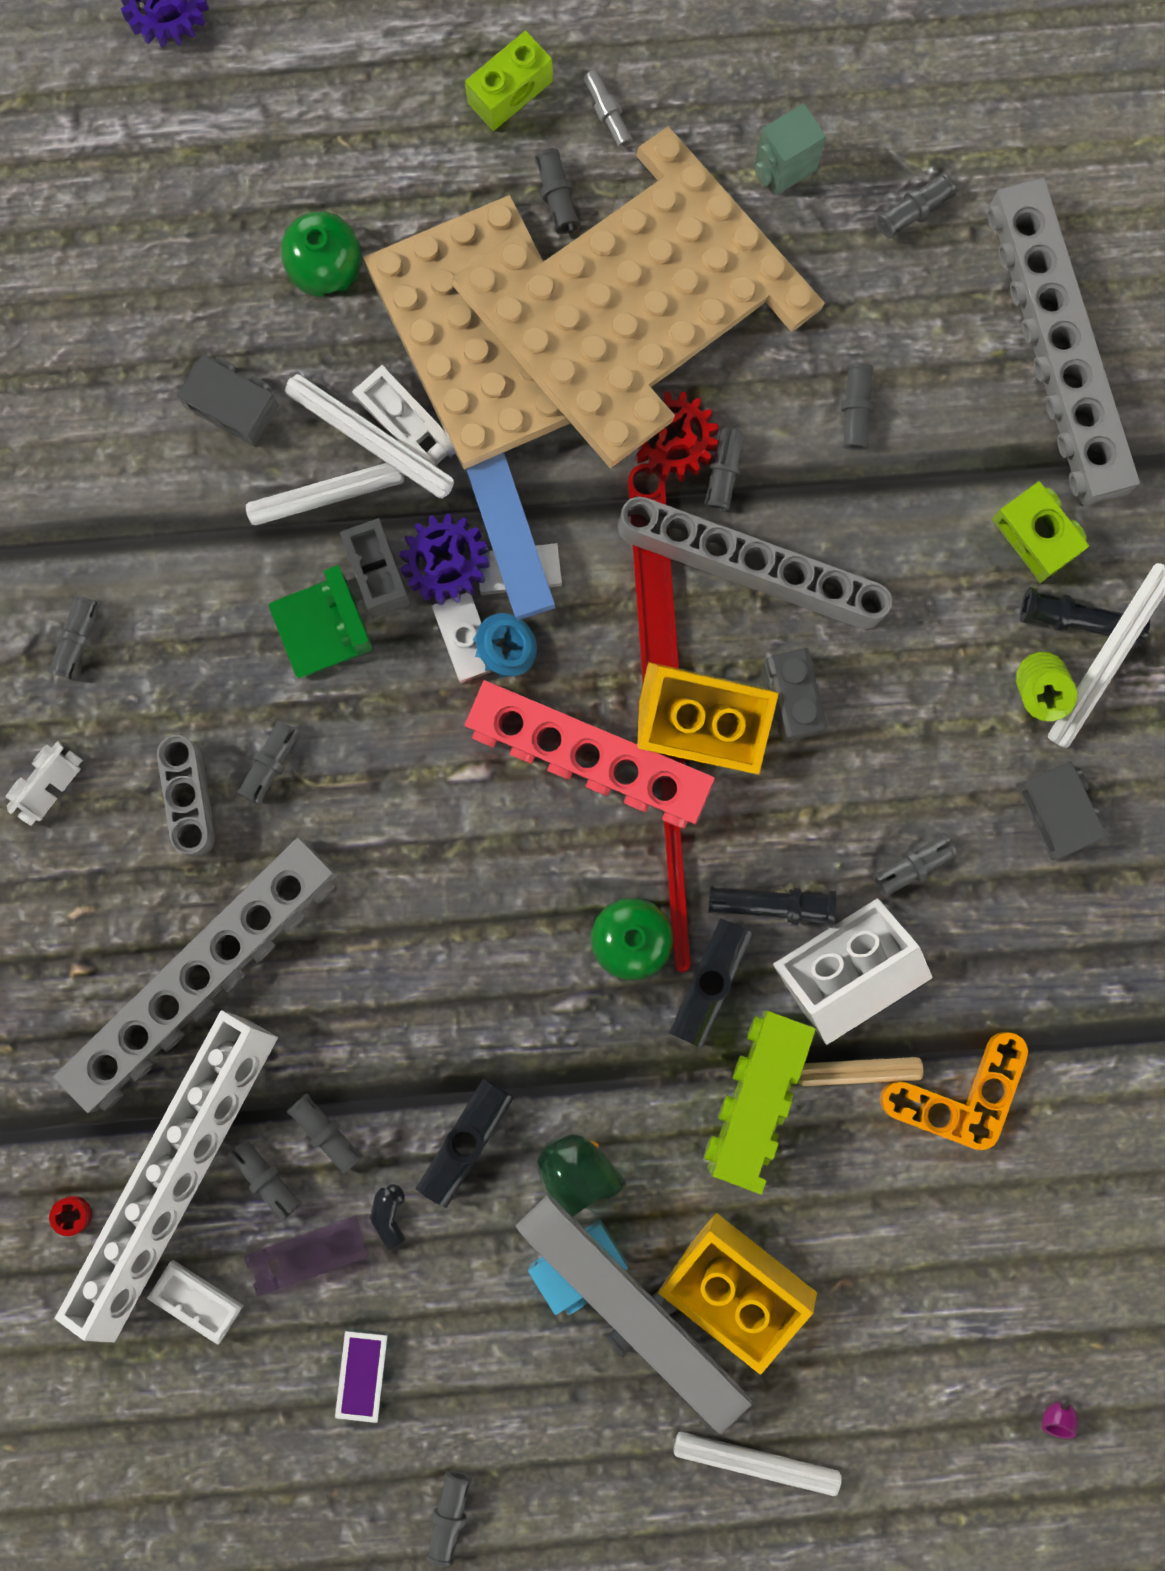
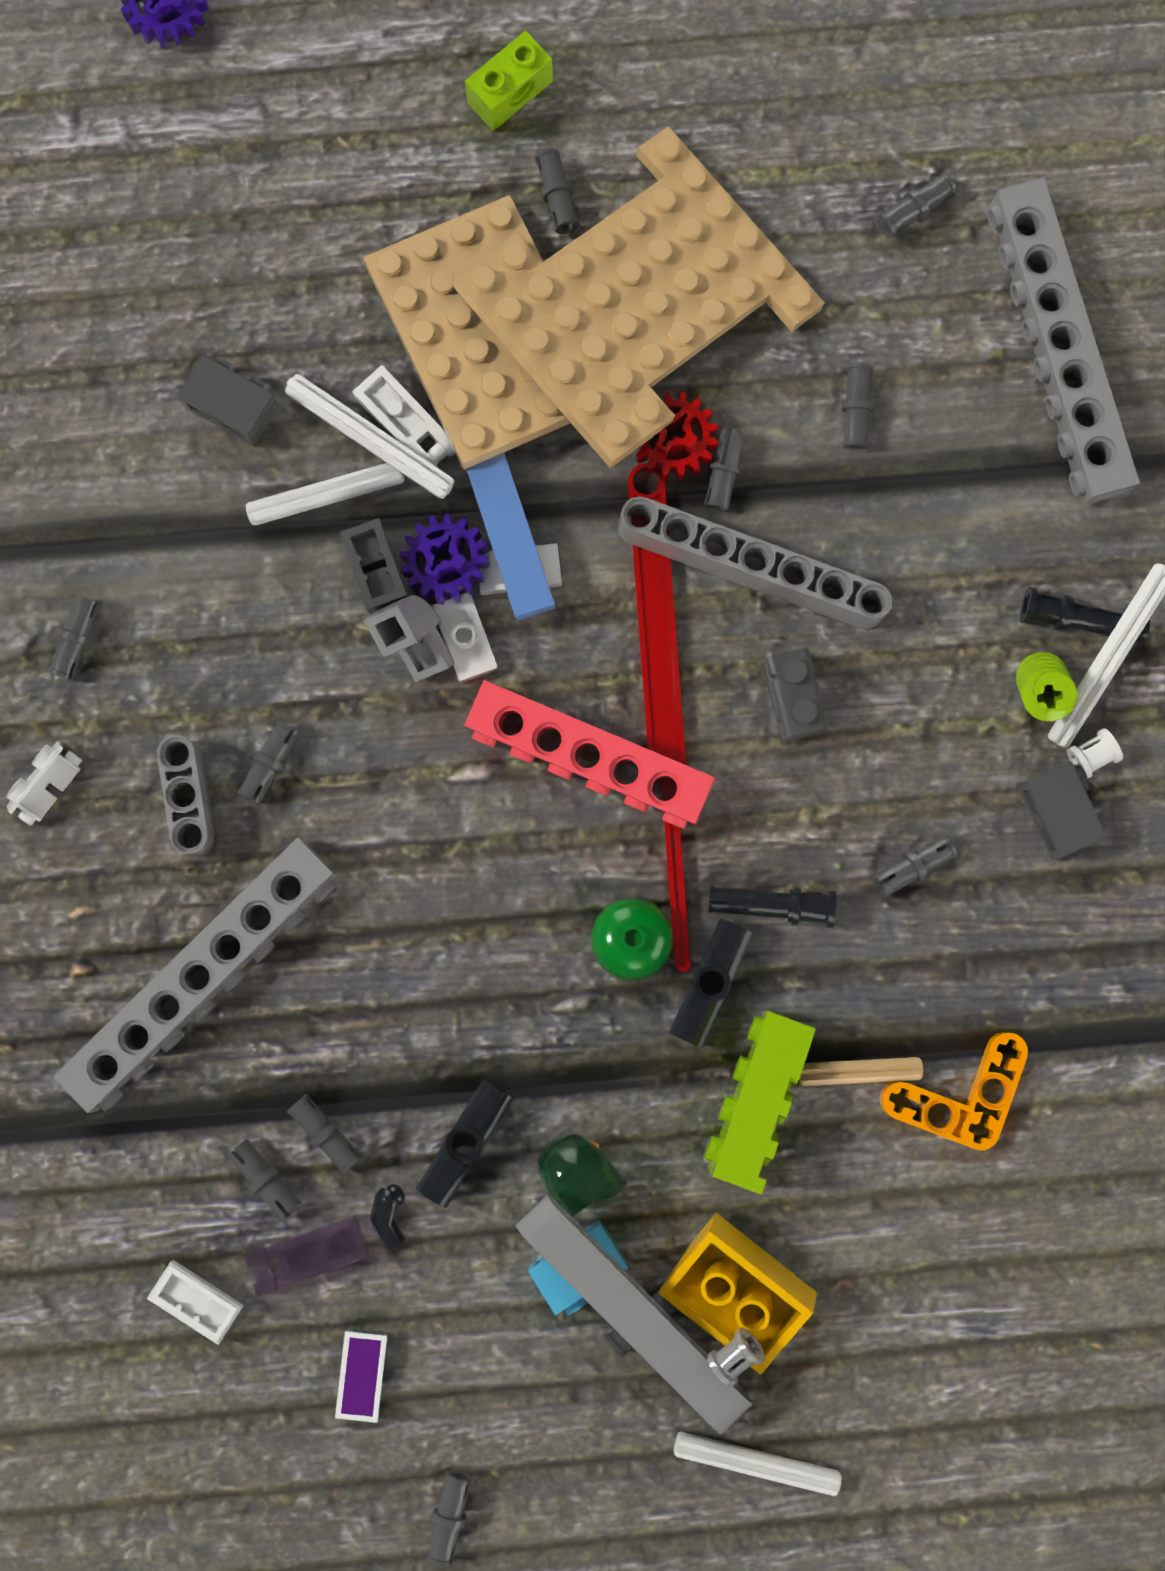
red bush [49,1196,92,1236] -> none
white brick [54,1010,278,1342] -> none
green bracket [269,565,374,679] -> none
green cylinder [281,211,362,297] -> none
dark azure gear [473,613,537,678] -> none
light grey bar [583,70,633,148] -> none
yellow slope [637,662,779,775] -> none
sand green brick [754,103,826,196] -> none
white slope [773,898,933,1045] -> none
lime brick [992,481,1089,584] -> none
magenta hinge [1041,1401,1078,1439] -> none
none -> light grey brick [364,595,455,682]
none -> light grey bush [707,1328,765,1386]
none -> white bush [1066,728,1123,779]

